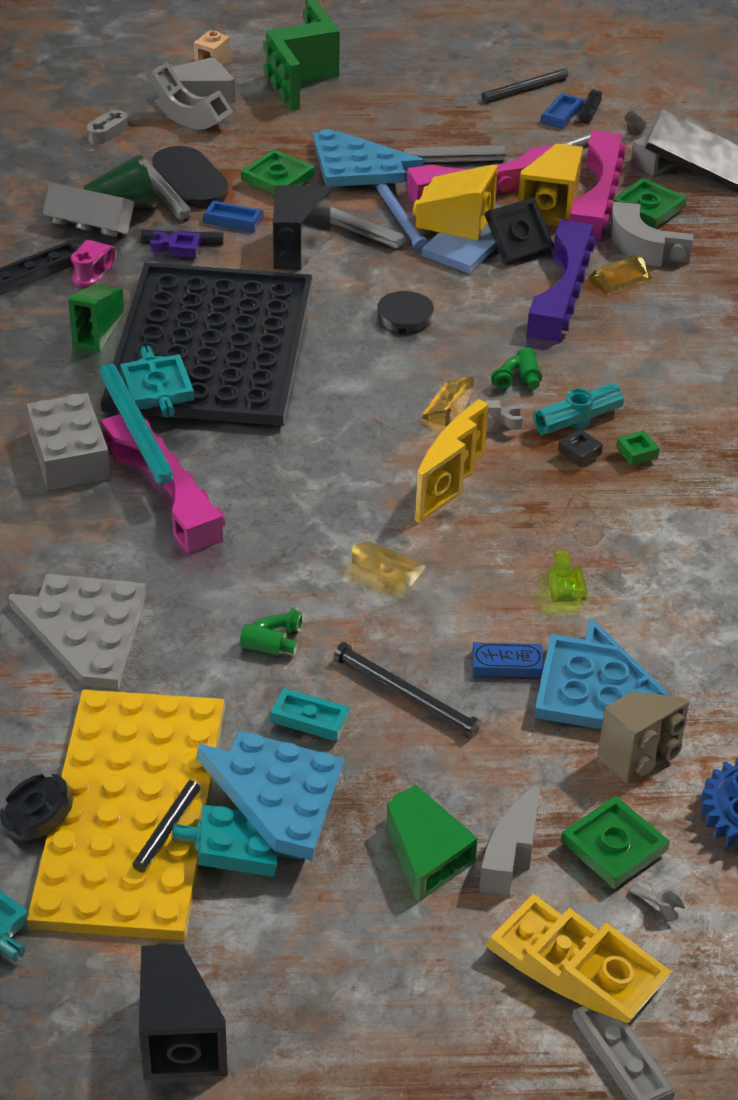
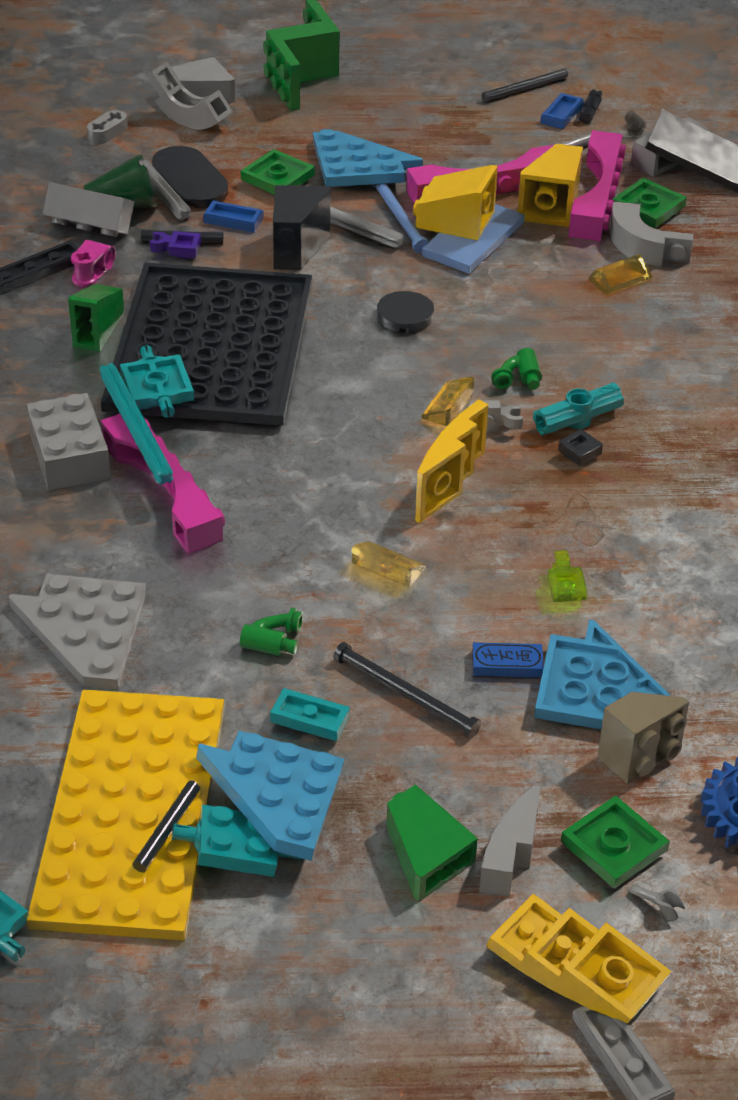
black tile [0,774,74,841] -> none
black slope [139,943,228,1079] -> none
light nougat brick [194,30,231,65] -> none
light grey axle [404,146,506,163] -> none
black plate [484,197,554,265] -> none
dark purple arch [526,219,596,342] -> none
green plate [616,430,660,466] -> none

